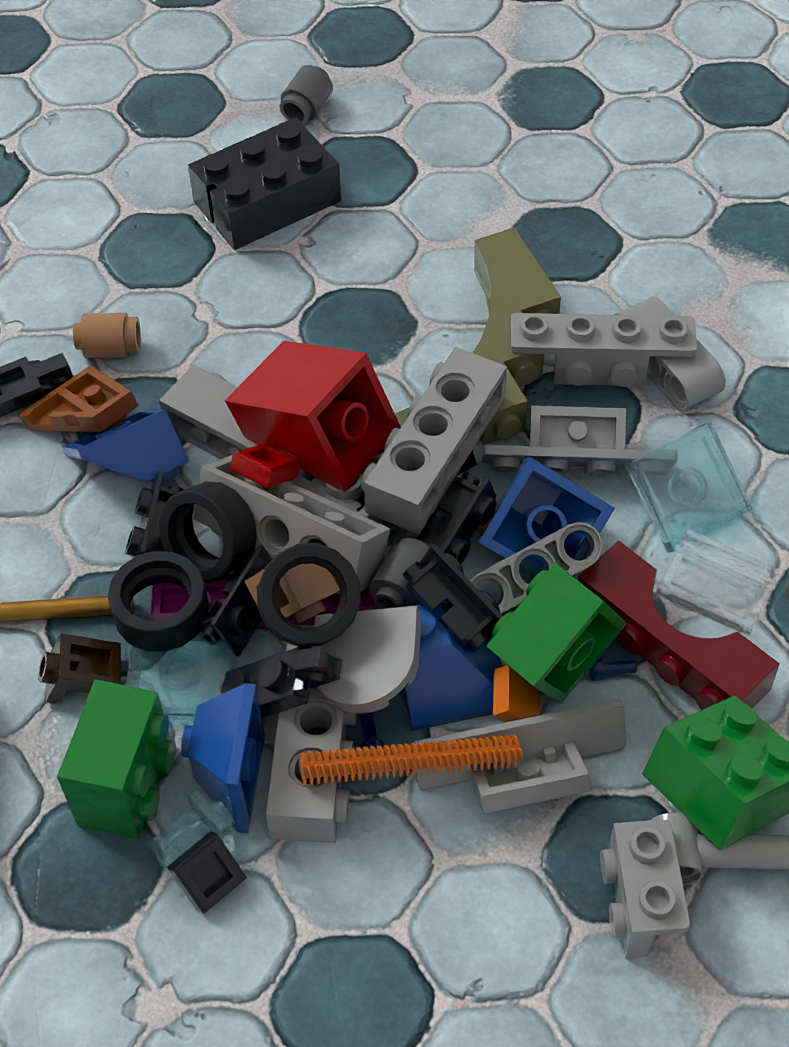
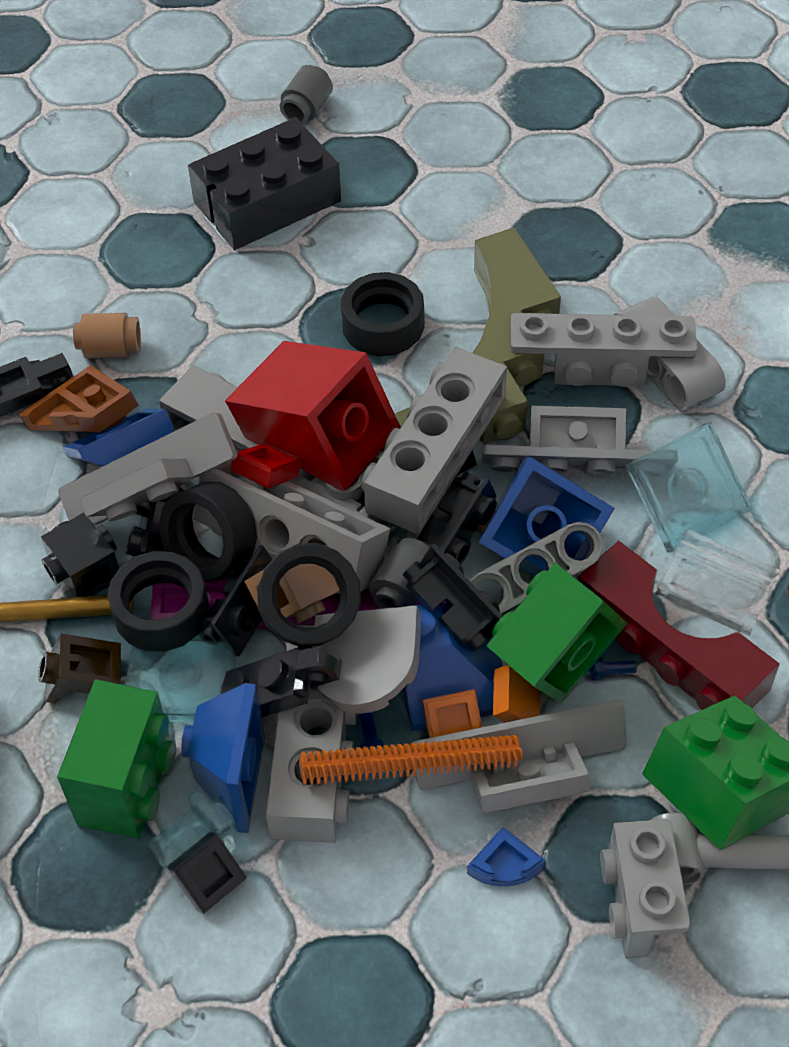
none -> black brick [41,512,119,597]
none -> light grey bracket [58,413,237,526]
none -> black tyre [341,272,425,356]
none -> orange tile [421,689,482,738]
none -> blue tile [467,827,546,886]

